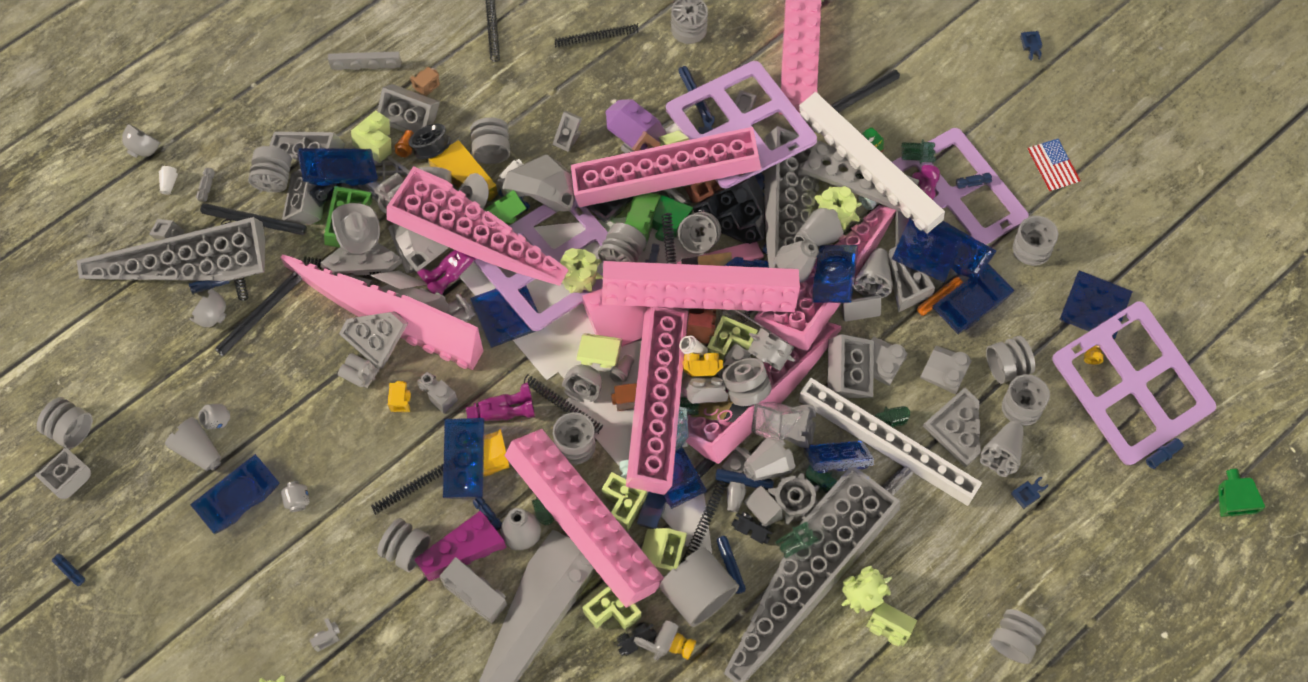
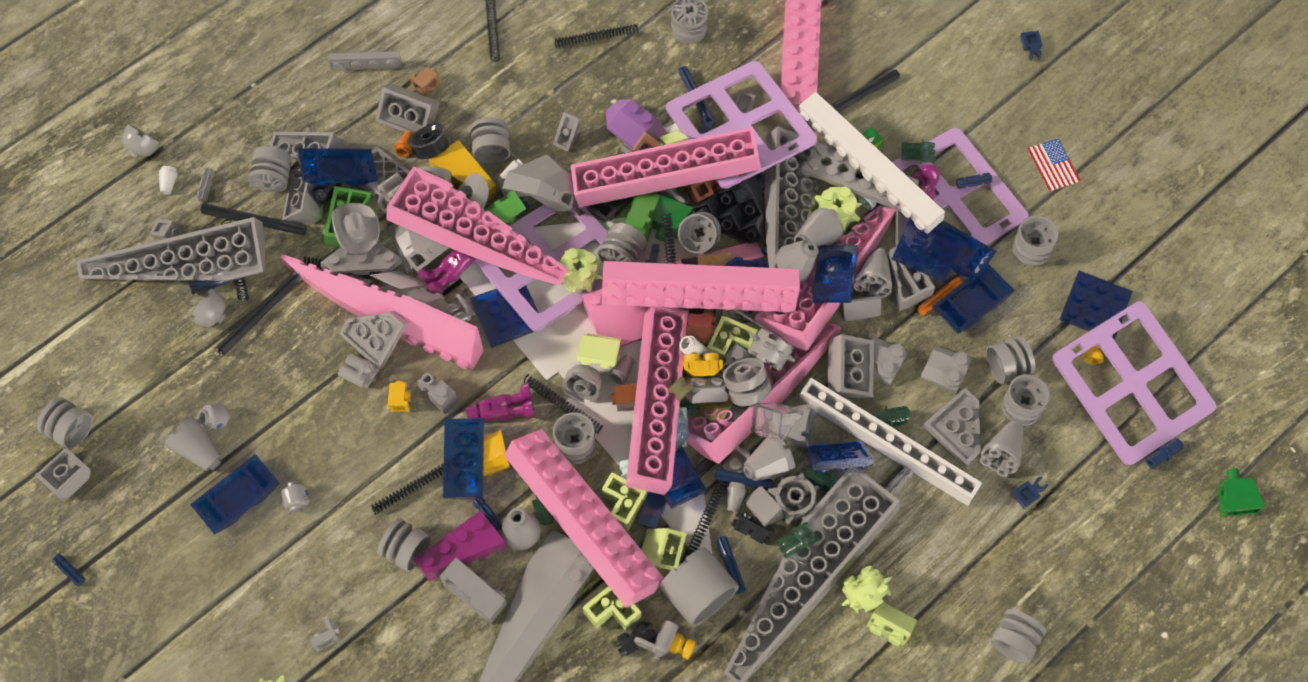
yellowish green brick [351,111,392,163] -> none
none -> olive wheel [668,377,693,402]

